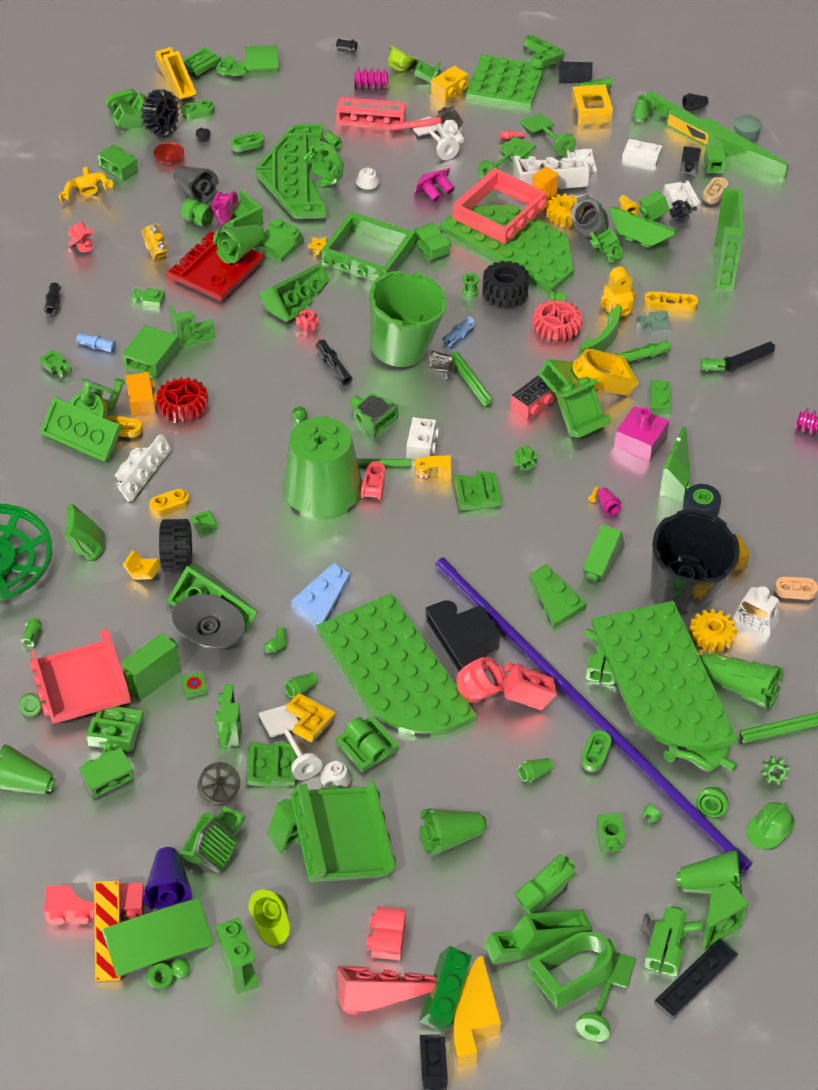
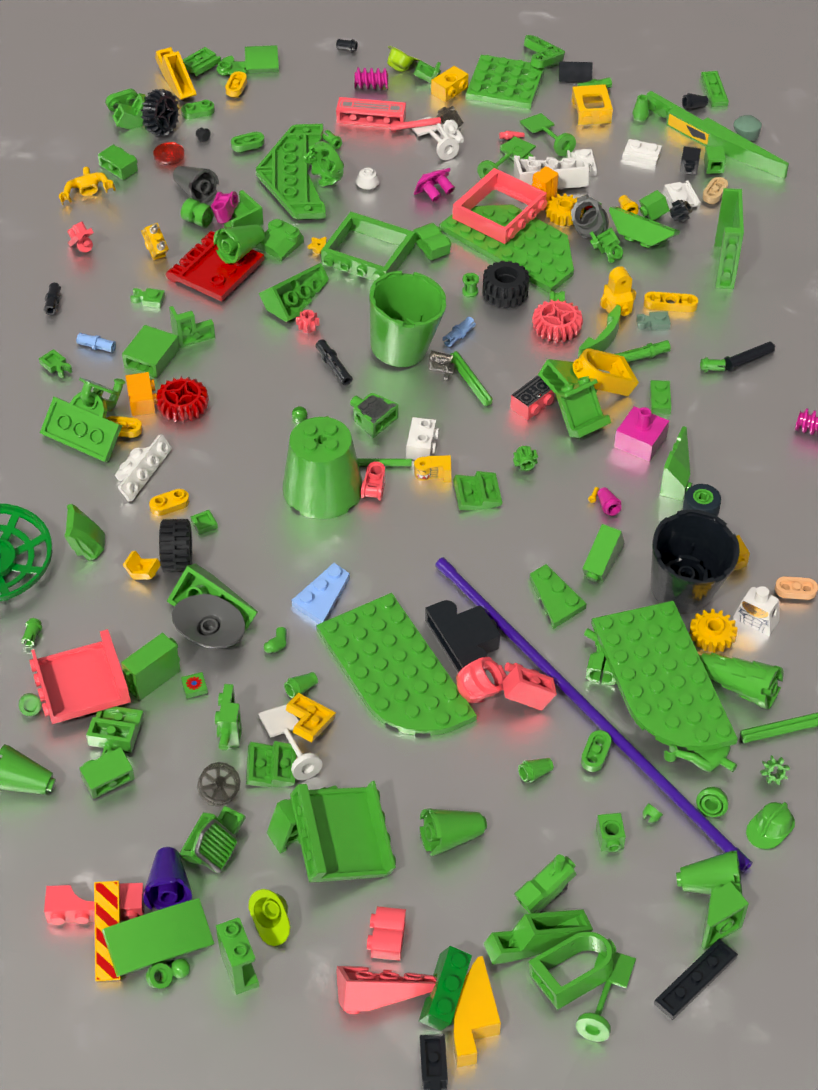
white cone [320,761,352,788] -> none
bright green plate [336,716,399,773] -> none
bright green piece [641,906,703,976] -> none
none -> yellow plate [225,71,247,98]
none -> bright green tile [701,71,729,107]

